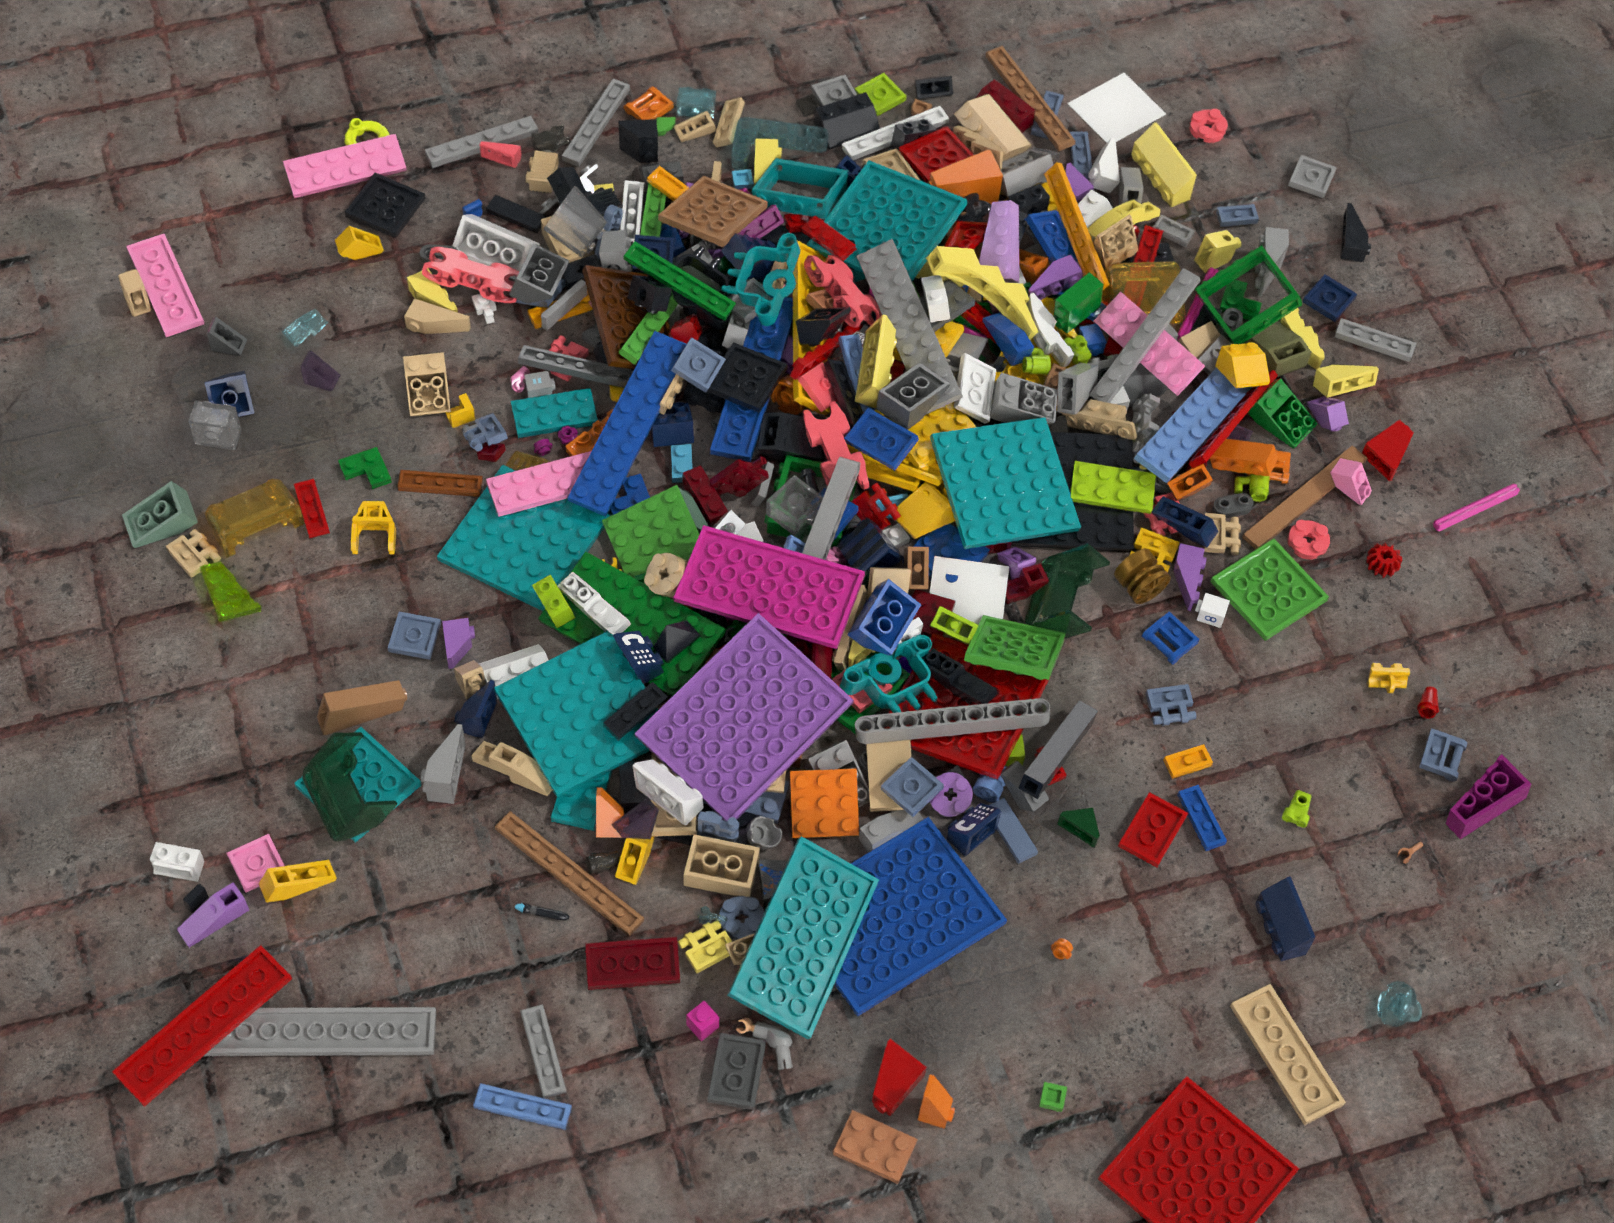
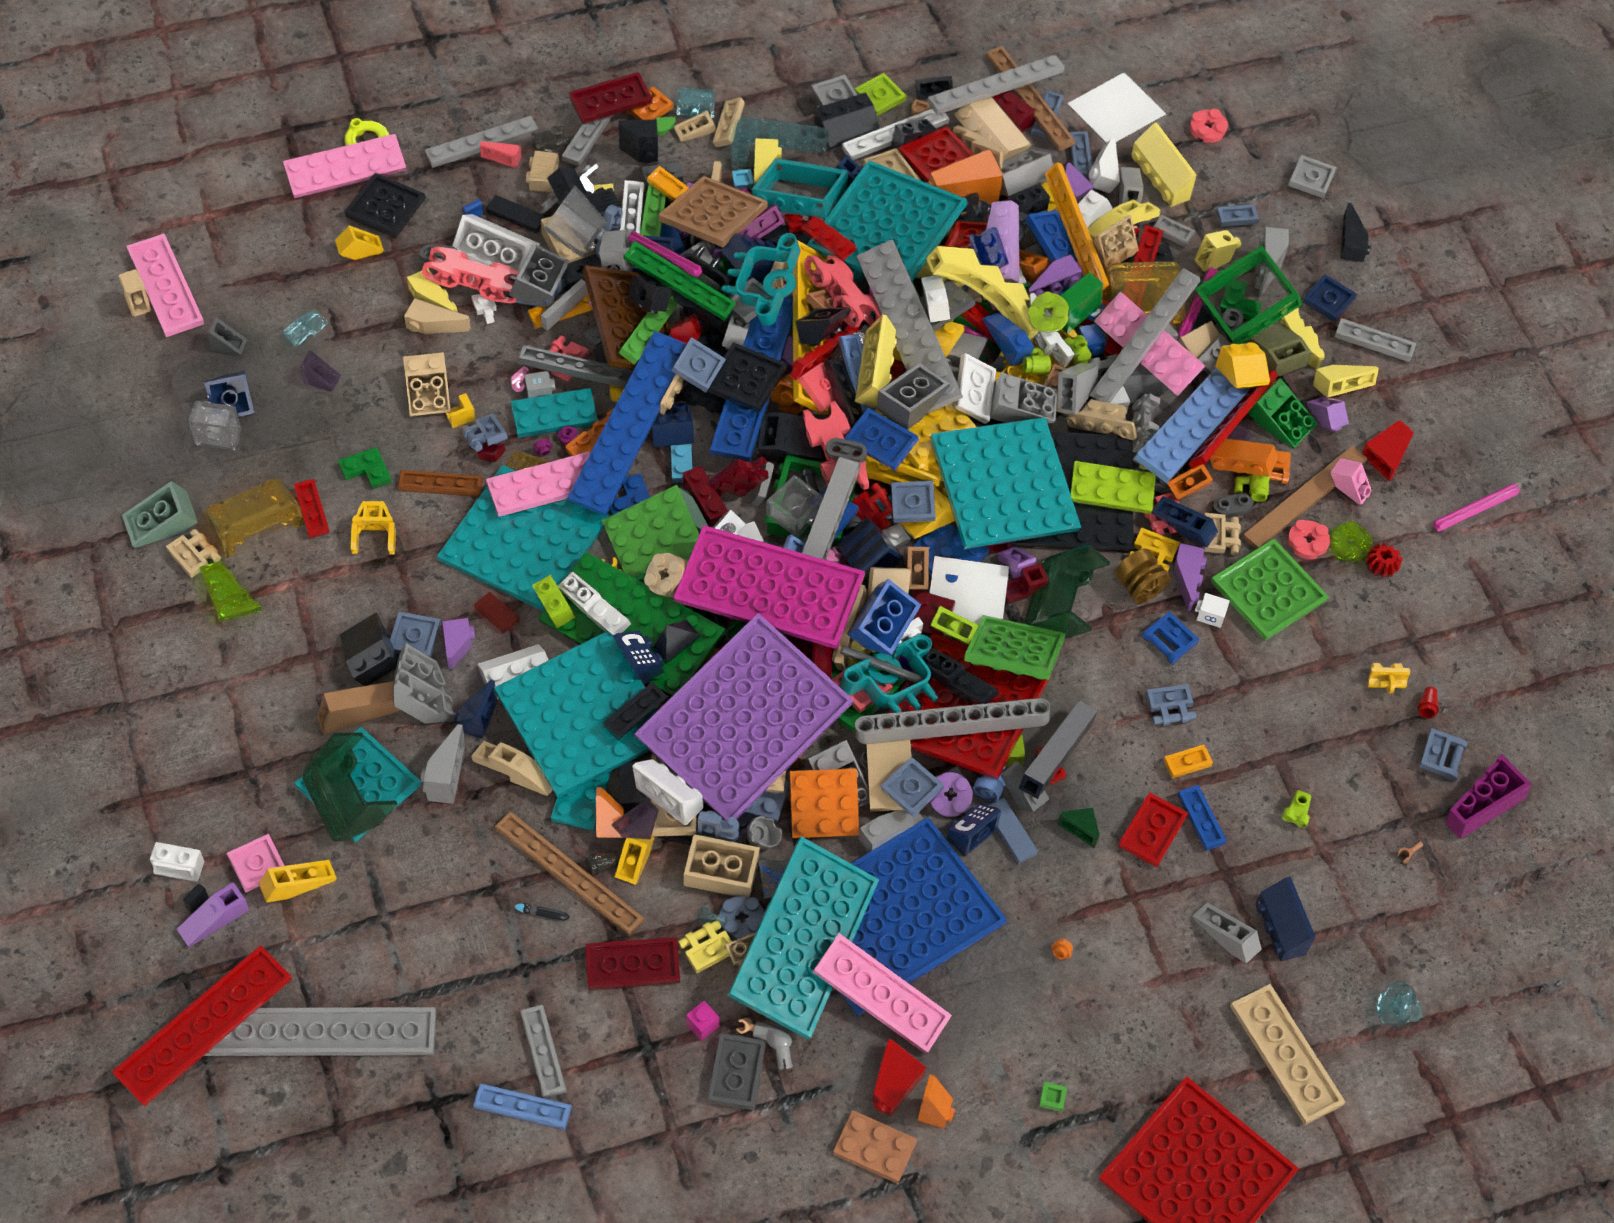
tan slope [454,660,485,699] -> none
none -> black slope [340,613,398,686]
none -> light grey wedge [393,643,456,724]
none -> clear red tile [474,592,519,634]
none -> dark red plate [569,72,653,124]
none -> dark pink axle [628,231,702,277]
none -> bright pink plate [812,933,952,1054]
none -> dark grey plate [826,438,867,463]
none -> dark grey bar [840,645,923,683]
none -> sand blue plate [891,481,935,523]
none -> light grey plate [927,55,1065,115]
none -> clear blue bracket [969,227,1009,269]
none -> lime plate [1028,292,1069,333]
none -> light grey slope [1192,903,1262,963]
none -> clear neon green plate [1330,521,1373,562]

